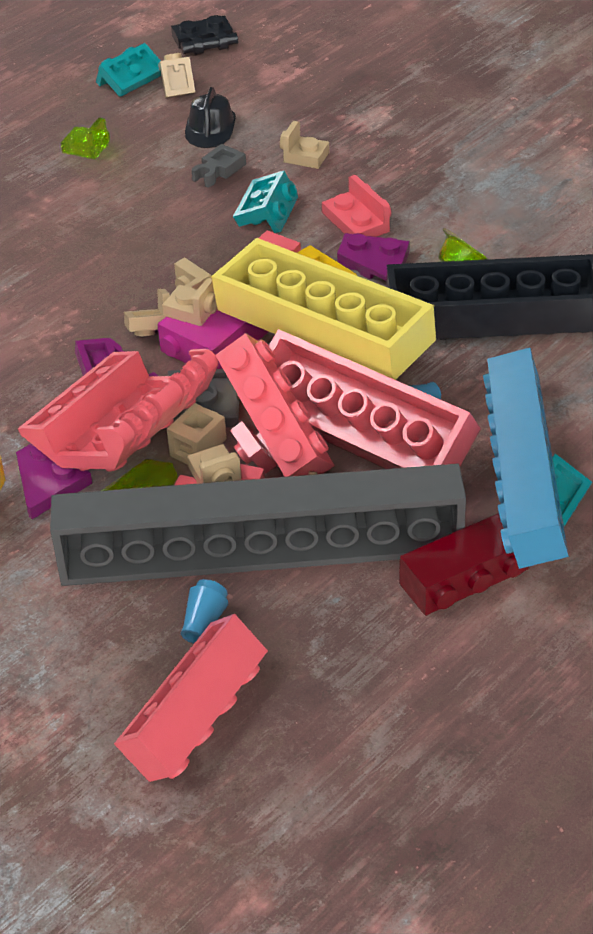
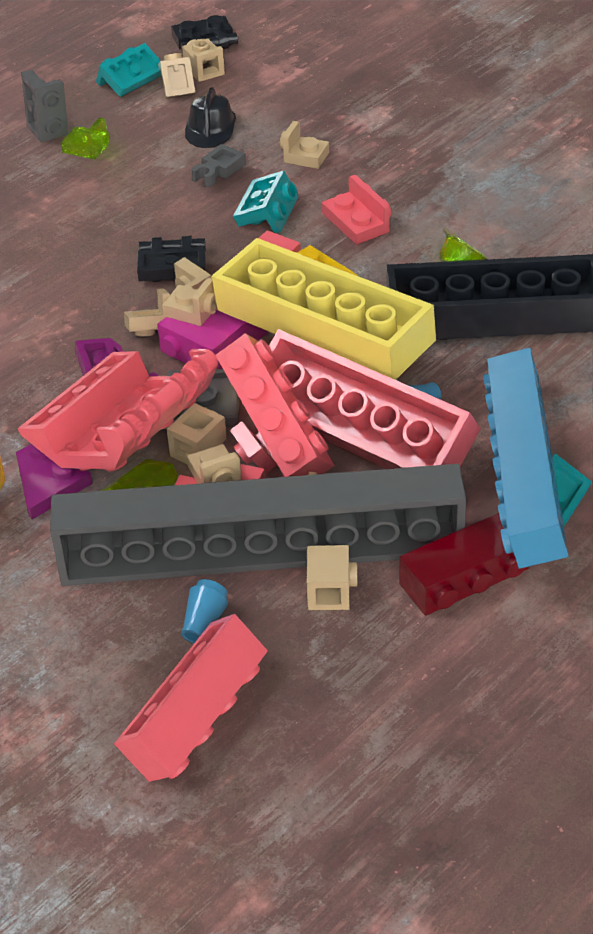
magenta wing [337,233,410,281] -> none
none -> dark grey bracket [21,70,68,142]
none -> black plate [137,235,206,282]
none -> tan brick [182,39,225,82]
none -> tan brick [307,545,357,610]

